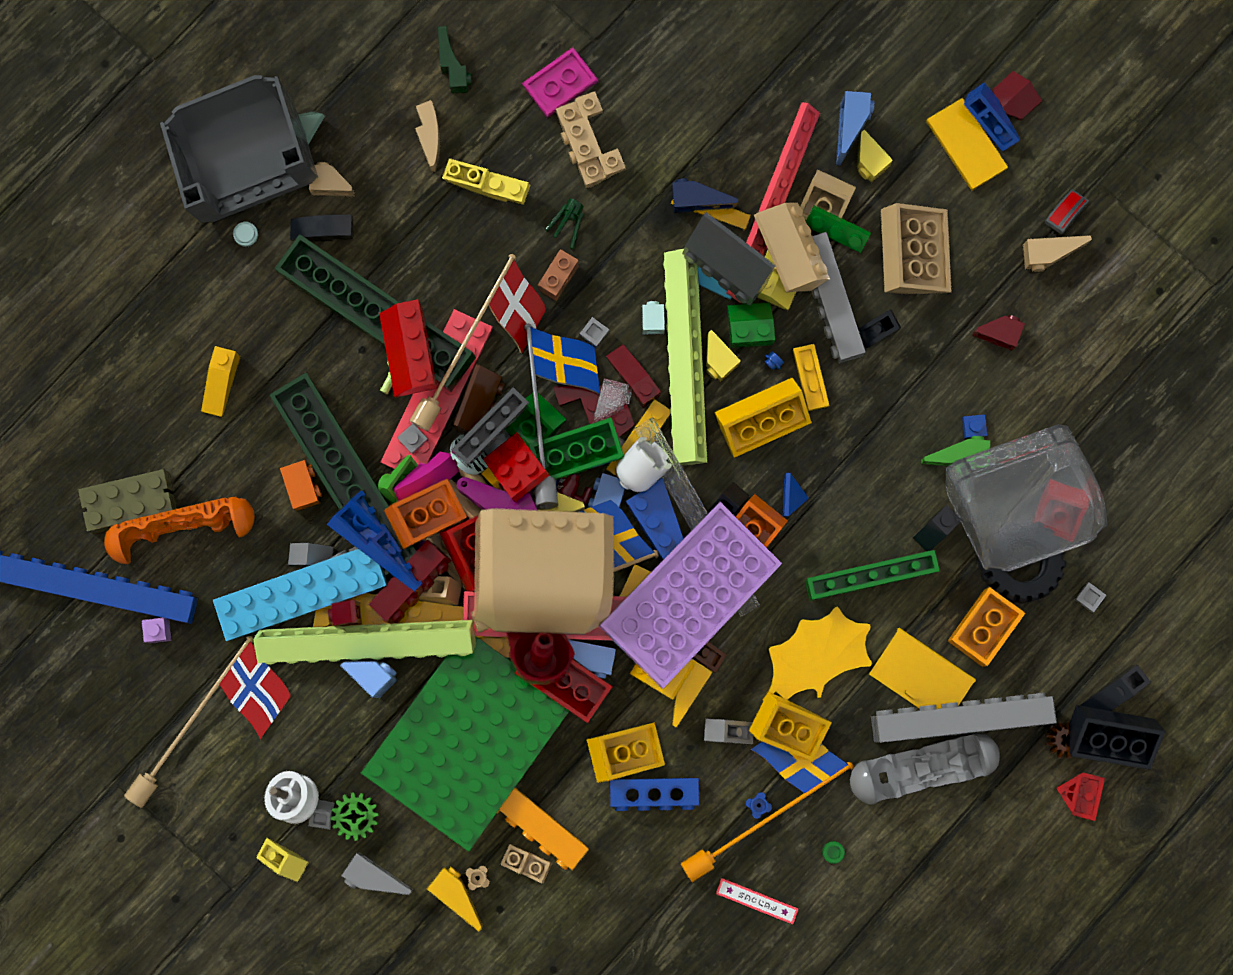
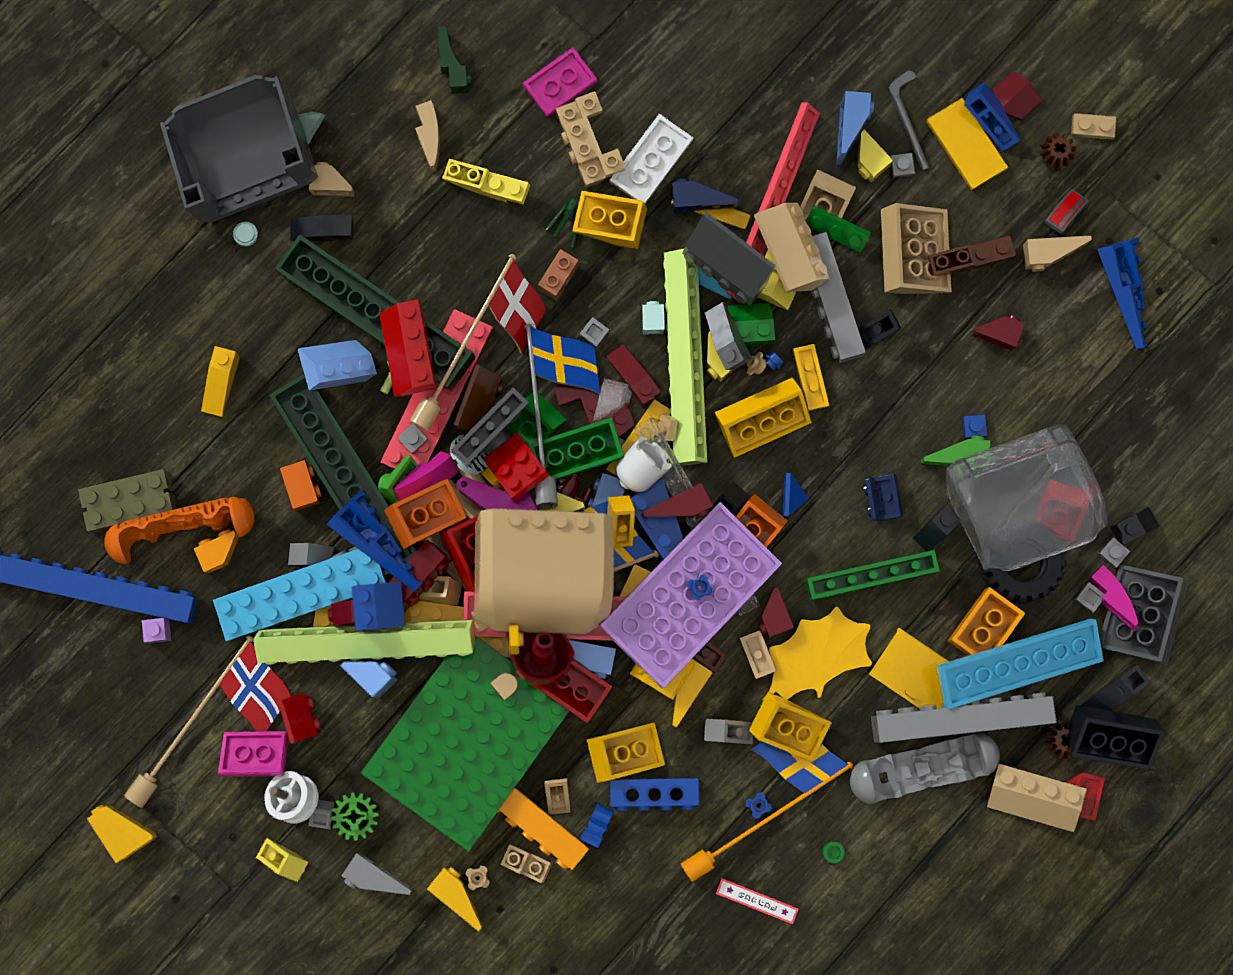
none -> yellow slope [87,805,158,863]
none -> light orange slope [194,529,239,574]
none -> dark pink tile [218,731,289,776]
none -> red slope [278,693,321,744]
none -> light blue slope [298,340,377,390]
none -> blue slope [352,582,405,630]
none -> tan tile [490,673,517,701]
none -> yellow plate [509,625,523,654]
none -> tan slope [545,778,571,815]
none -> yellow slope [572,191,647,249]
none -> blue leg [579,803,614,848]
none -> yellow slope [607,496,635,548]
none -> white plate [610,114,693,204]
none -> dark red slope [641,483,713,519]
none -> tan plate [657,414,678,441]
none -> blue plate [687,575,713,600]
none -> flat silver slope [705,302,752,370]
none -> tan plate [740,630,777,679]
none -> tan plate [747,352,766,375]
none -> dark red slope [758,587,794,638]
none -> dark blue bracket [864,474,903,521]
none -> flat silver piece [888,70,930,171]
none -> light grey plate [890,153,915,178]
none -> reddish brown slope [928,236,1016,276]
none -> medium azure plate [937,618,1104,709]
none -> tan slope [987,764,1086,832]
none -> reddish brown gear [1039,133,1076,170]
none -> tan plate [1071,113,1116,140]
none -> dark pink slope [1091,565,1138,632]
none -> blue wedge [1097,237,1147,349]
none -> light grey plate [1098,537,1130,568]
none -> dark grey slope [1100,564,1189,667]
none -> black slope [1111,507,1159,545]

